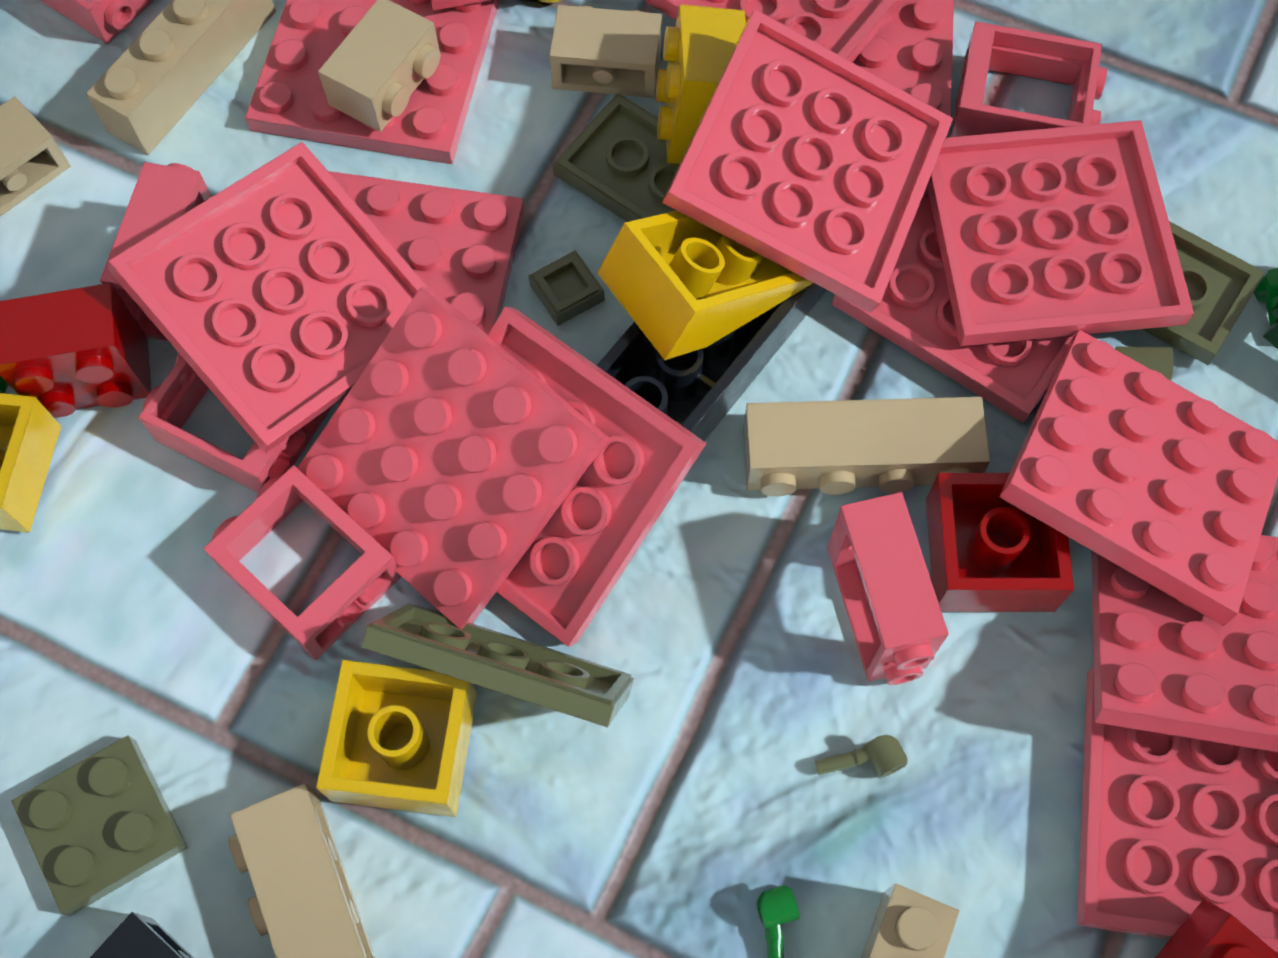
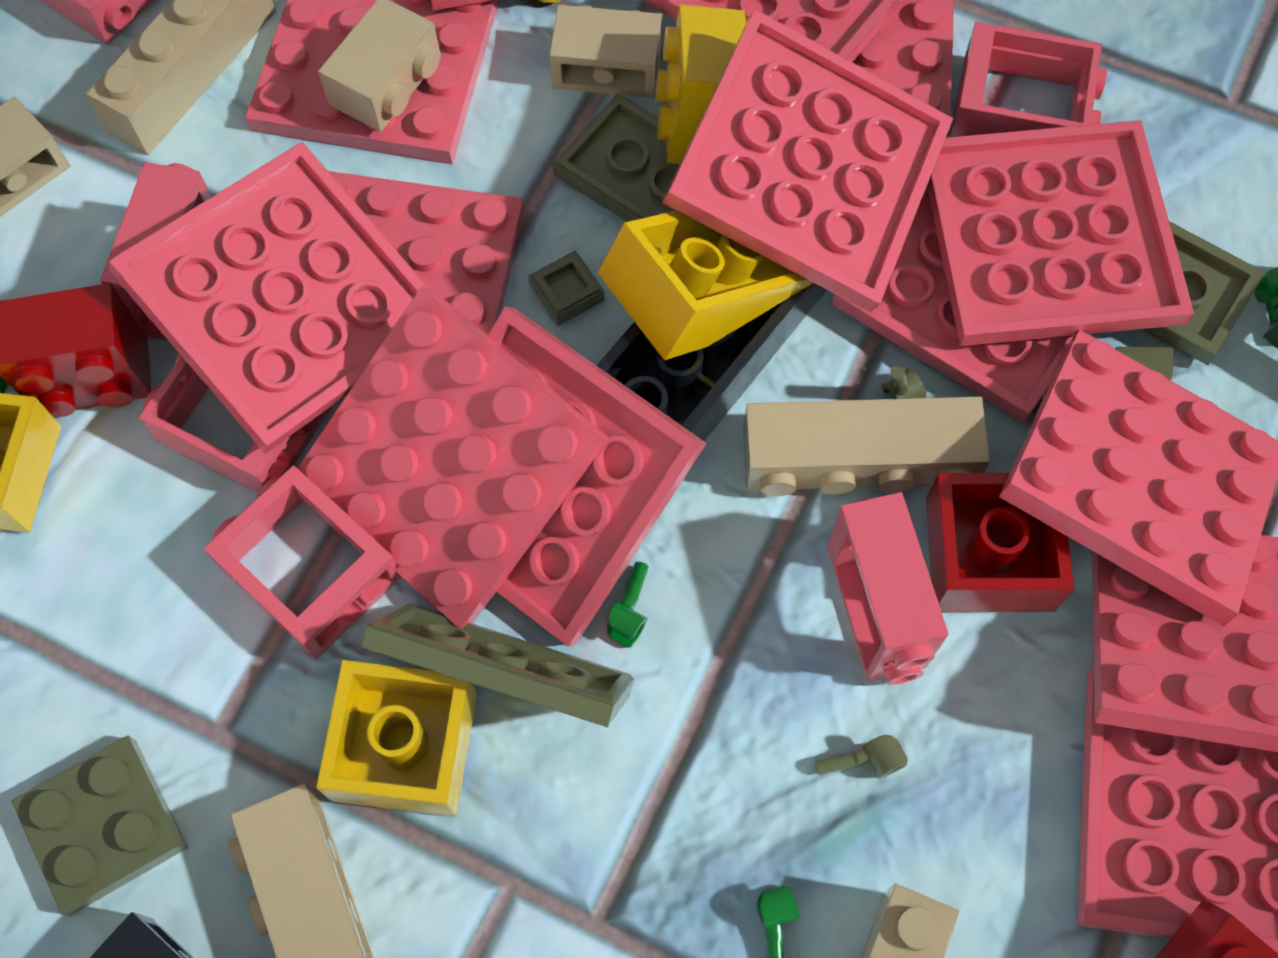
none -> green hand [607,562,649,648]
none -> olive hand [881,366,926,399]

